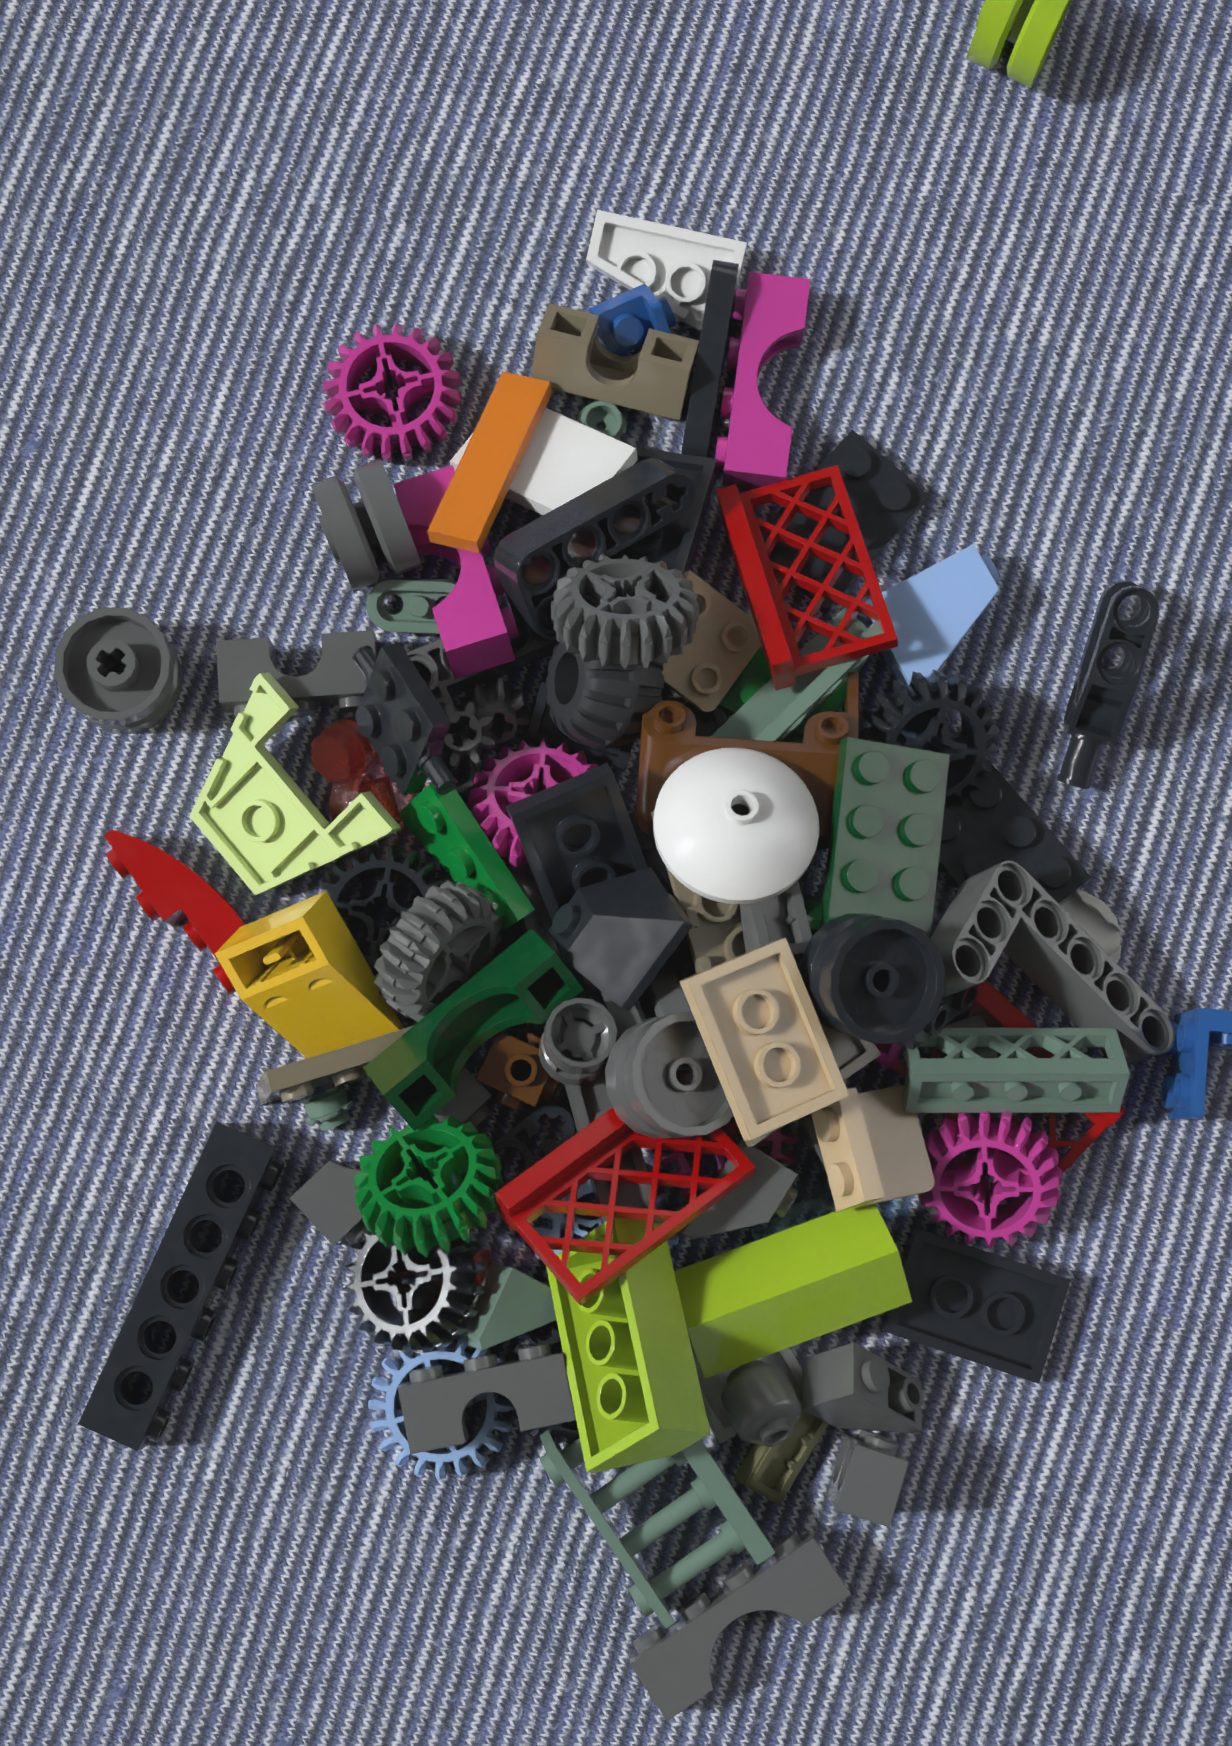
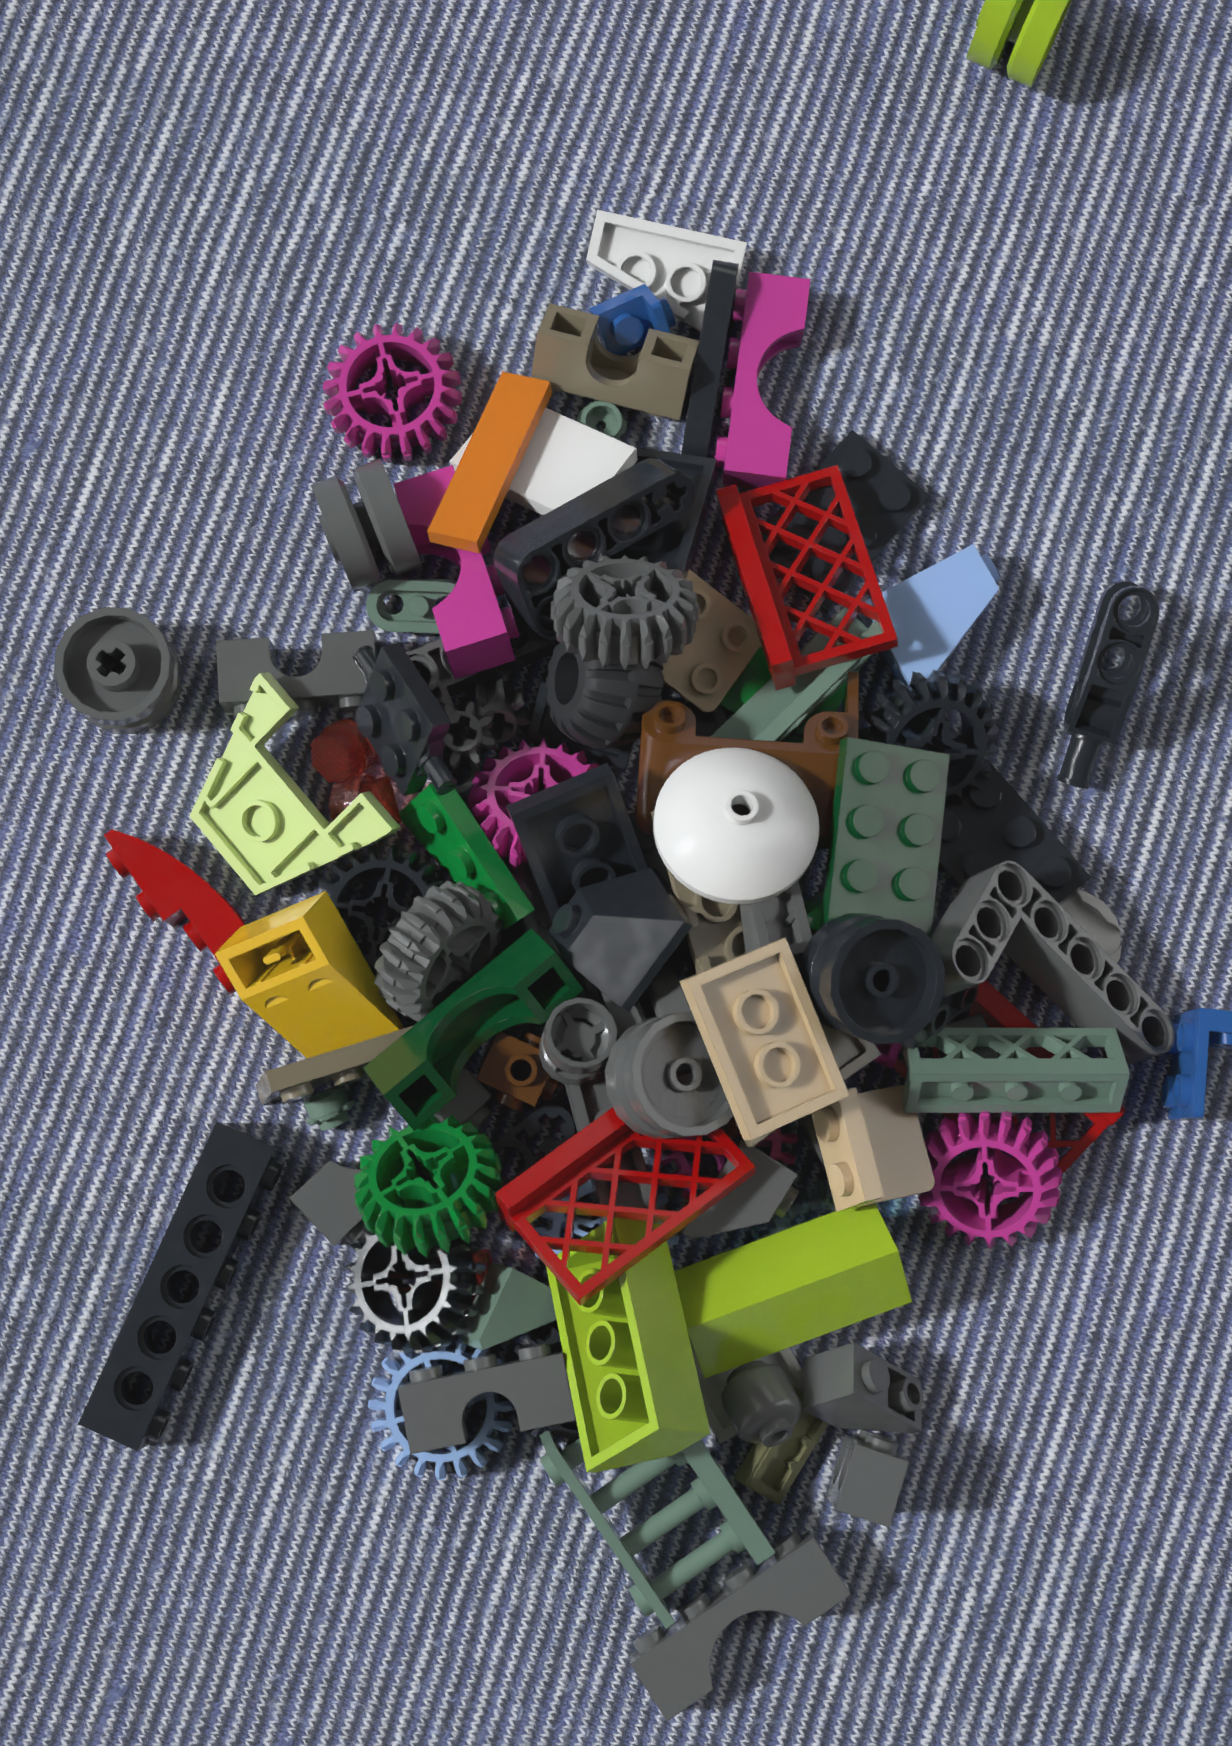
black plate [882,1228,1071,1384] -> none

